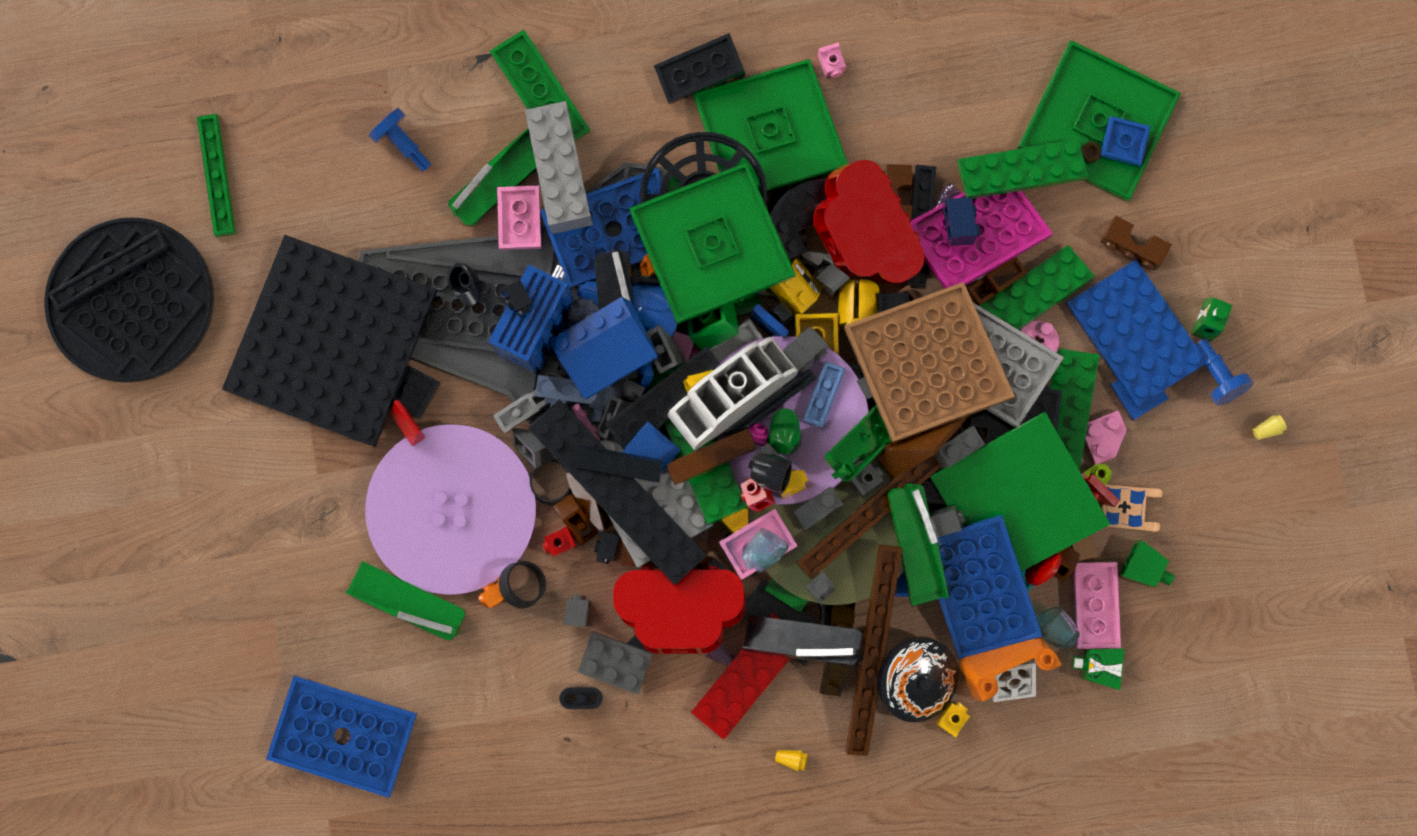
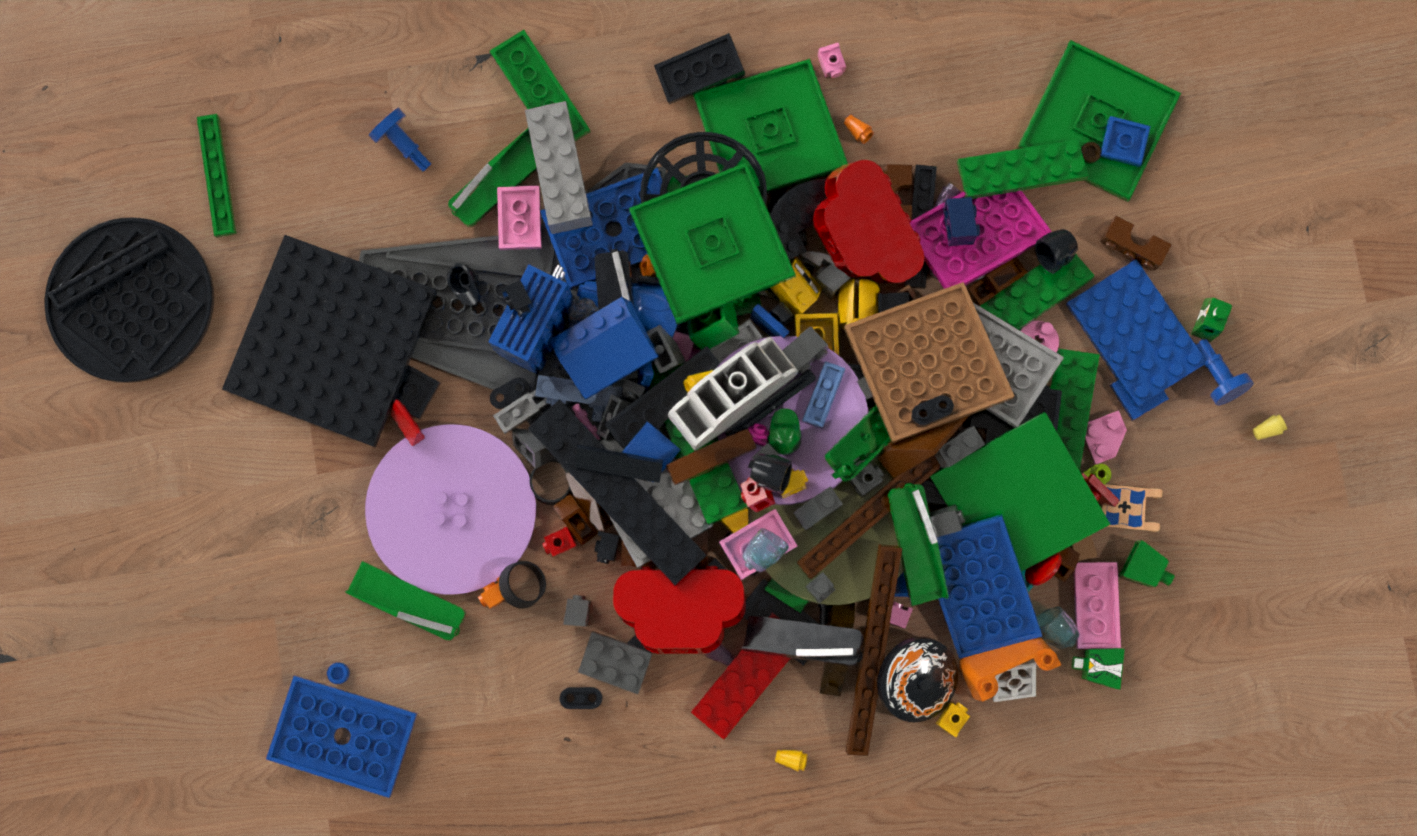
none -> blue tile [327,662,350,684]
none -> black plate [490,377,530,410]
none -> orange cone [843,115,874,144]
none -> bright pink brick [890,602,913,629]
none -> black plate [911,395,954,427]
none -> black helmet [1035,229,1078,274]

